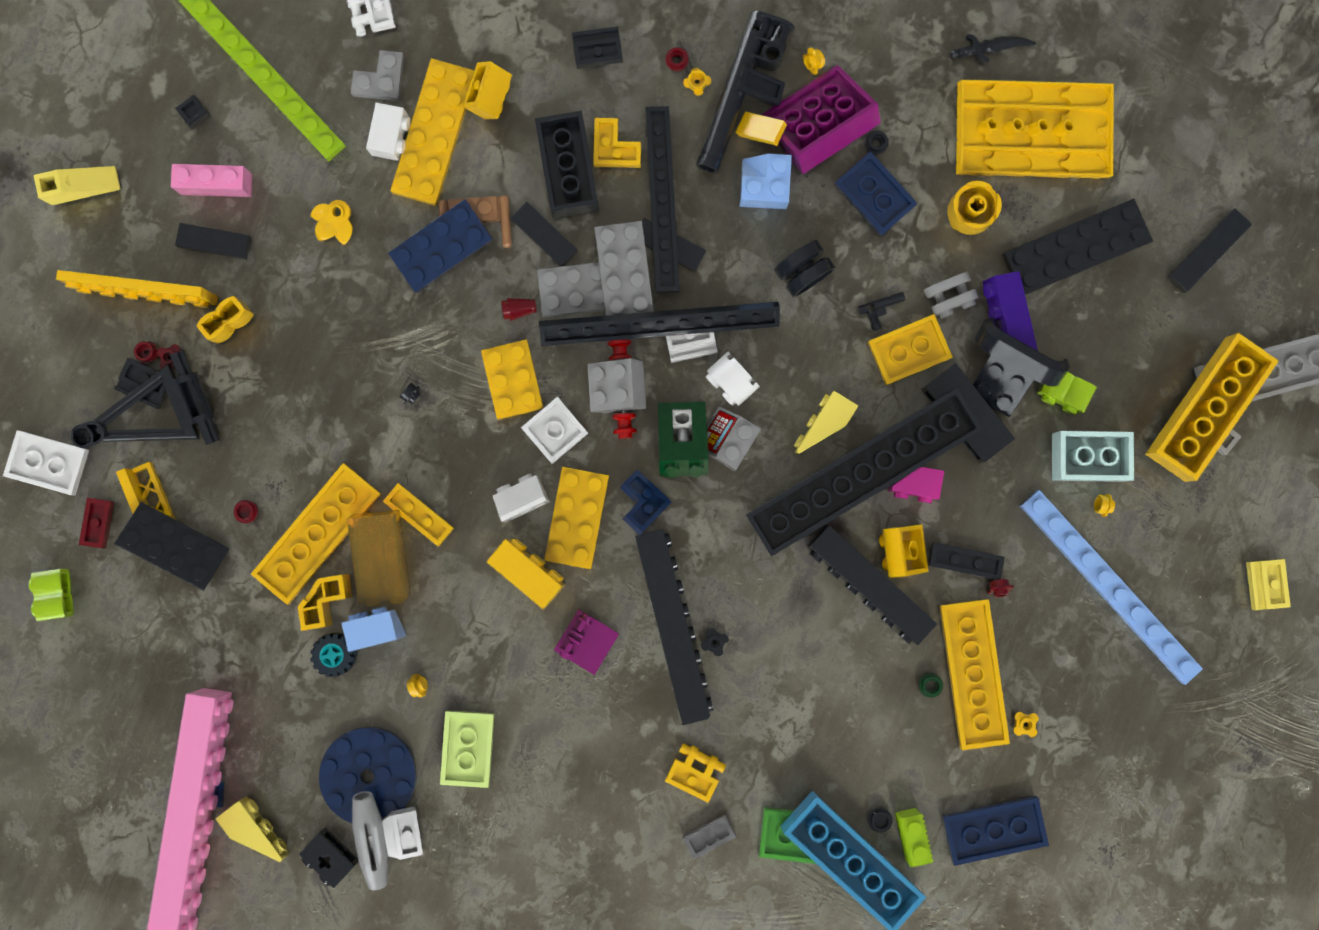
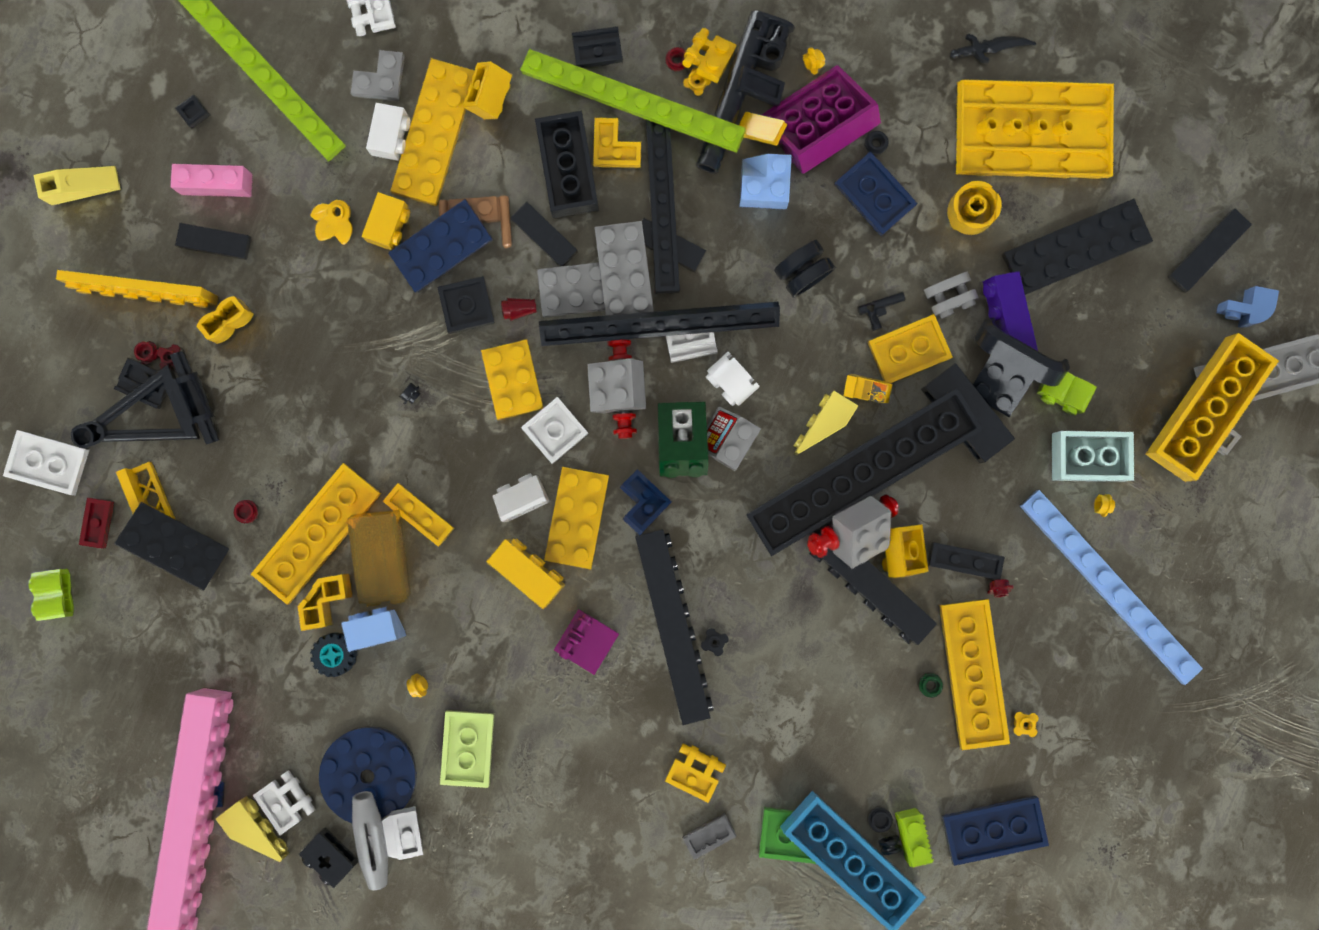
dark pink slope [888,467,944,504] -> none
light yellow plate [1246,559,1291,610] -> none
none -> white plate [253,770,316,835]
none -> yellow brick [361,192,410,250]
none -> black plate [437,276,495,334]
none -> lime plate [520,49,746,153]
none -> yellow plate [682,28,737,83]
none -> light grey brick [808,495,898,568]
none -> yellow leg [843,374,893,403]
none -> black bush [878,836,903,855]
none -> medium blue brick [1217,286,1279,328]

